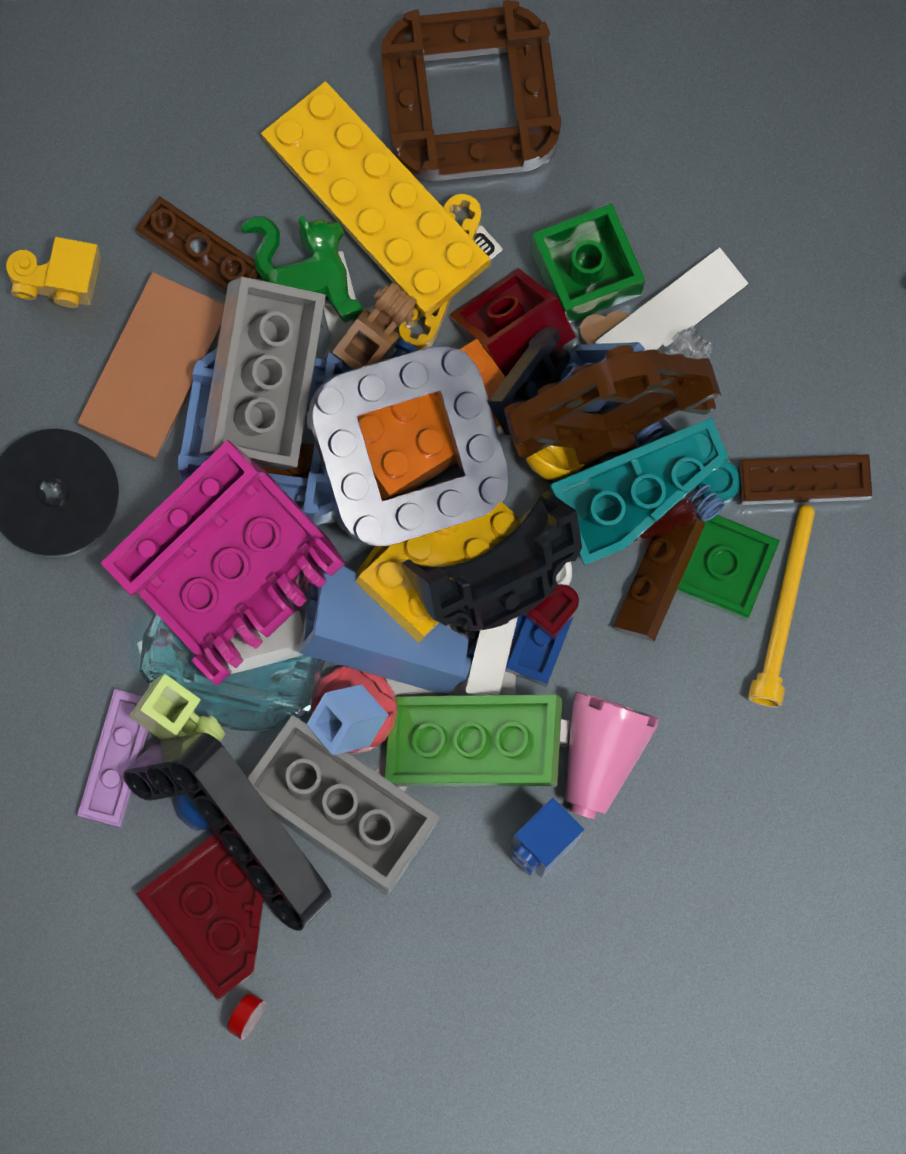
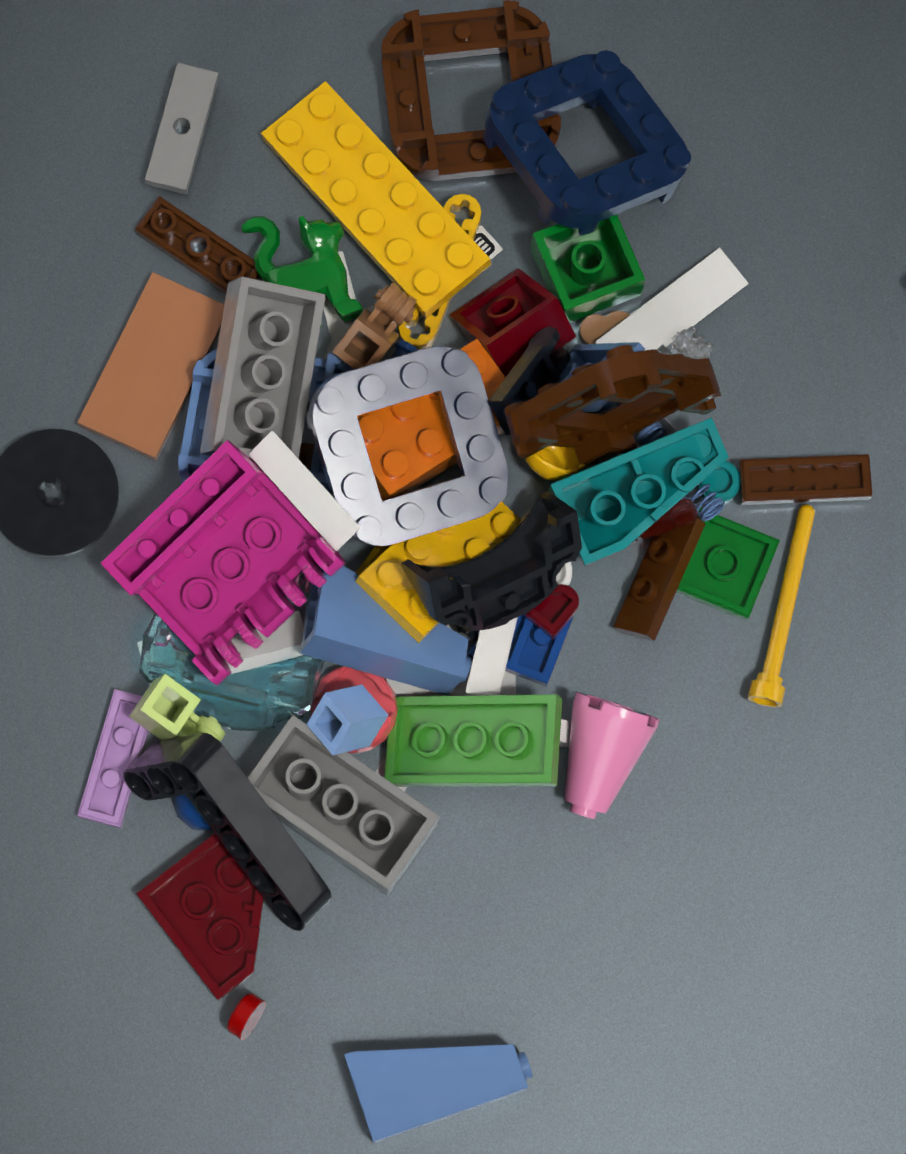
yellow brick [6,237,101,308] -> none
blue brick [511,798,585,878] -> none
none -> light grey tile [145,63,219,195]
none -> white sticker [249,431,360,551]
none -> medium blue slope [344,1044,533,1143]
none -> dark blue plate [483,50,691,235]

